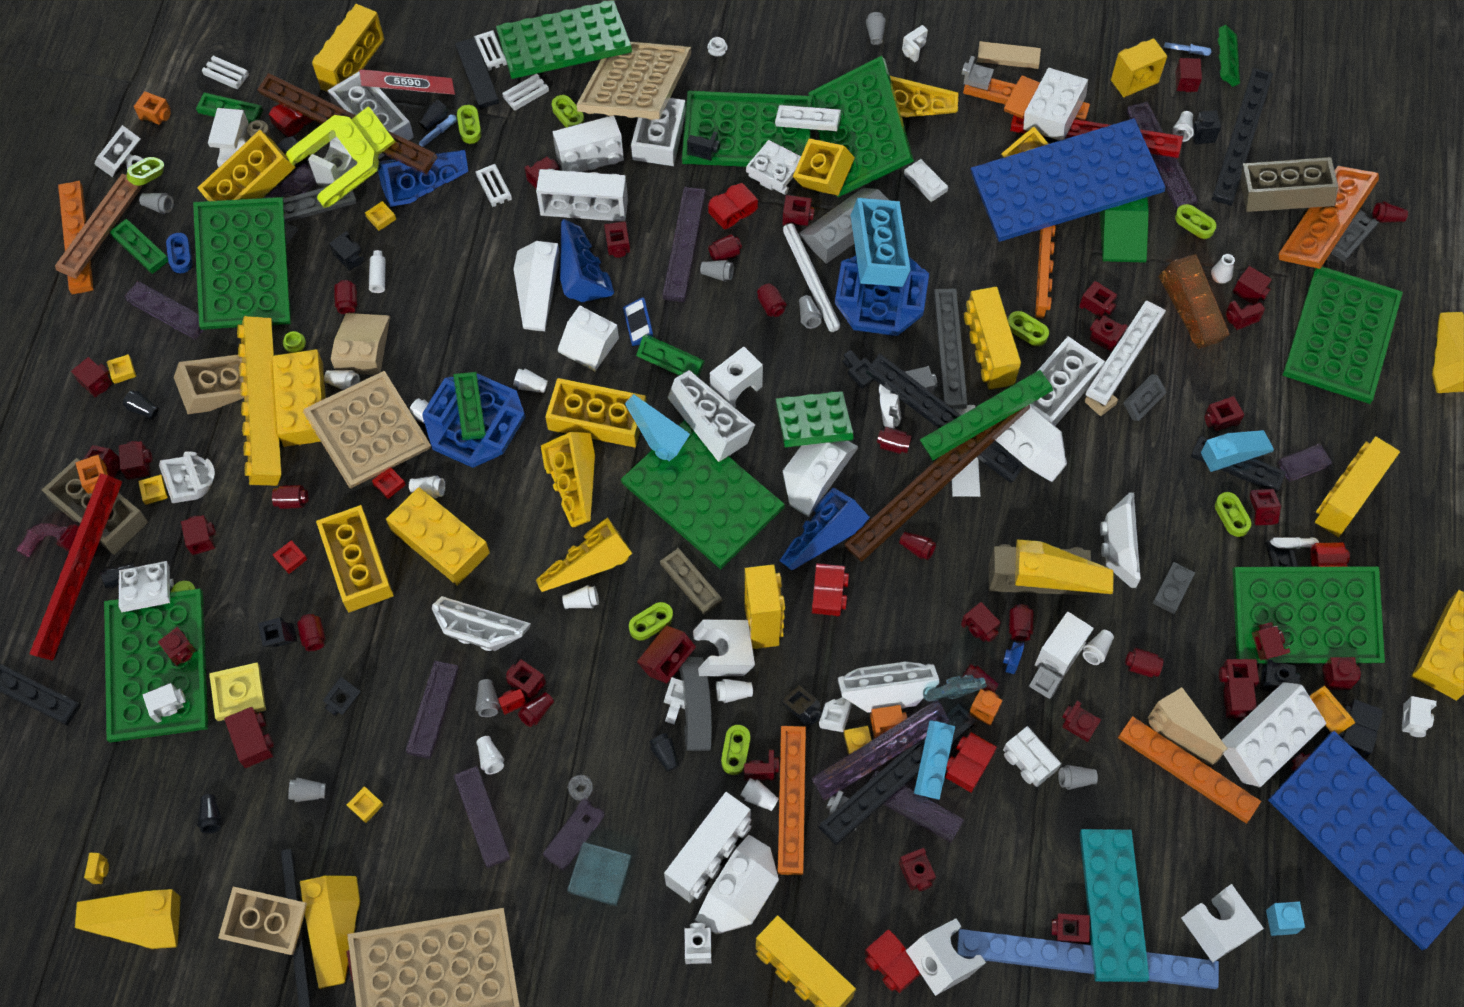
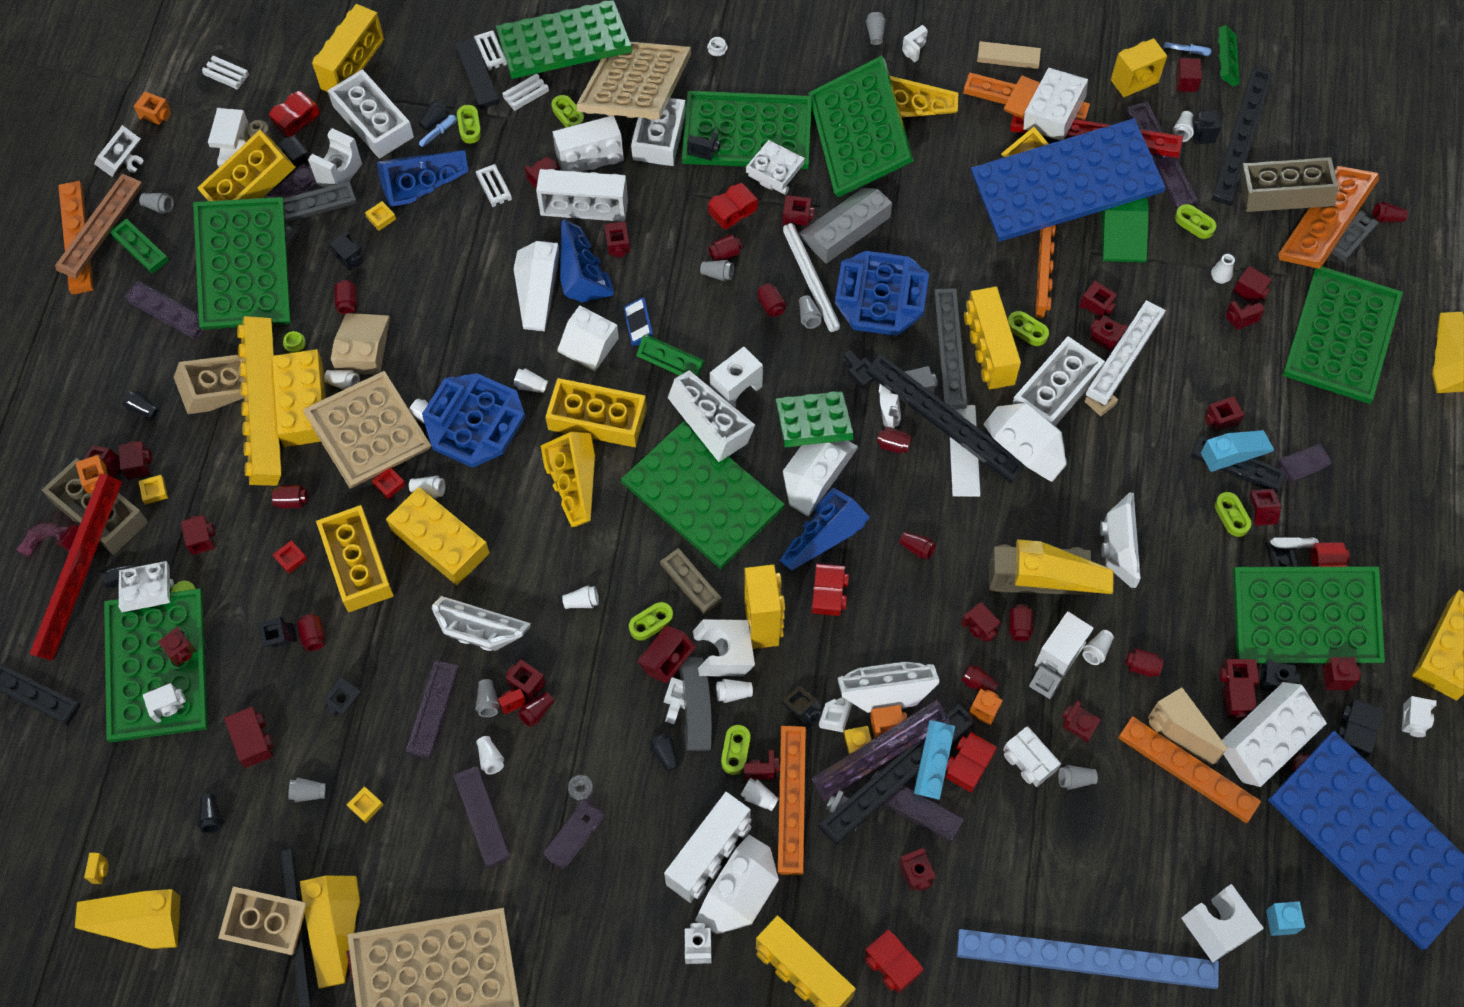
dark red brick [71,357,112,398] -> none
yellow plate [107,354,136,384] -> none
lime plate [126,157,164,186] -> none
white slope [159,452,215,503] -> none
blue plate [166,233,193,273] -> none
green tile [196,92,263,124] -> none
light yellow plate [209,662,266,721] -> none
reddish brown plate [257,73,438,175] -> none
neon yellow plate [285,106,396,208] -> none
red sticker [359,69,455,95] -> none
white cylinder [369,250,386,293] -> none
green tile [453,372,486,440] -> none
yellow wedge [536,517,632,592] -> none
clear light blue plate [567,842,632,906] -> none
medium azure slope [625,394,690,461] -> none
clear purple plate [663,187,705,302] -> none
white tile [775,105,841,131] -> none
yellow brick [792,139,855,196] -> none
reddish brown plate [844,405,1030,562] -> none
medium azure brick [850,198,911,287] -> none
white plate [904,159,948,202] -> none
white piece [906,919,986,996] -> none
green plate [920,370,1053,461] -> none
clear light blue plate [923,675,987,701] -> none
light grey bracket [962,56,994,90] -> none
blue plate [1003,642,1024,675] -> none
dark red brick [1051,913,1090,943] -> none
teal plate [1080,829,1149,982] -> none
dark grey plate [1123,374,1167,421] -> none
dark grey plate [1153,562,1195,614] -> none
clear orange wedge [1159,254,1230,349] -> none
dark red brick [1252,622,1291,661] -> none
light orange tile [1310,685,1355,735] -> none
yellow brick [1315,436,1400,538] -> none

